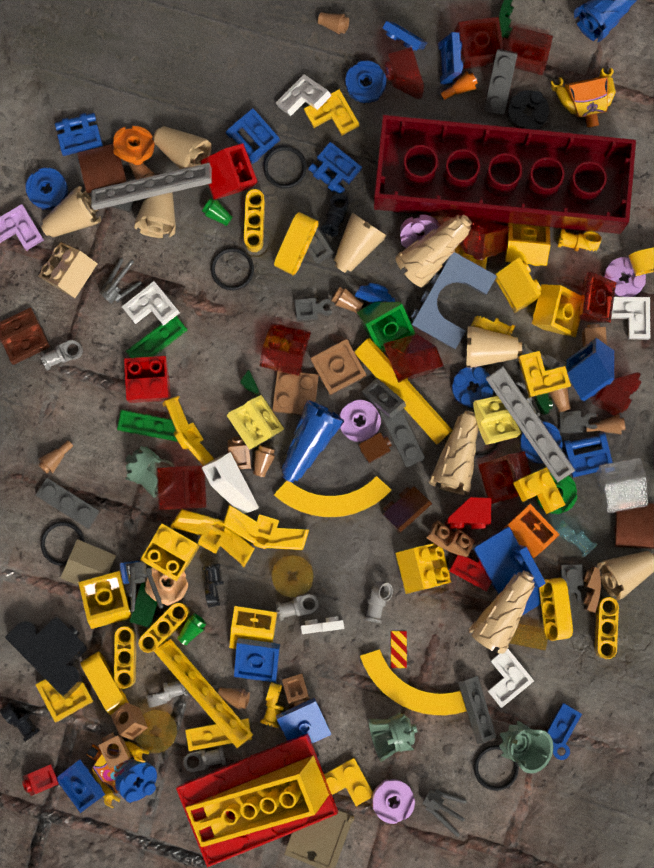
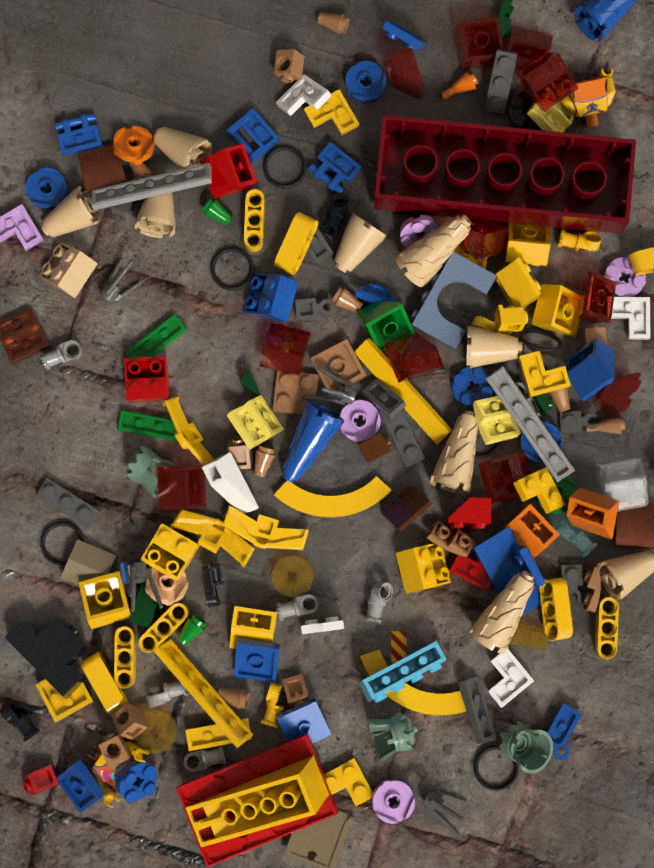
medium nougat cone [38,440,73,474] -> none
white plate [122,281,180,326] -> none
blue plate [438,32,463,84] -> none
blue plate [563,432,614,478] -> none
none -> blue slope [243,273,298,322]
none -> medium nougat brick [274,49,305,83]
none -> dark grey plant [302,366,357,405]
none -> medium azure brick [358,641,447,703]
none -> yellow brick [494,305,528,333]
none -> clear red slope [517,52,579,112]
none -> black tyre [519,329,563,352]
none -> light yellow slope [527,87,575,133]
none -> orange slope [567,488,619,539]

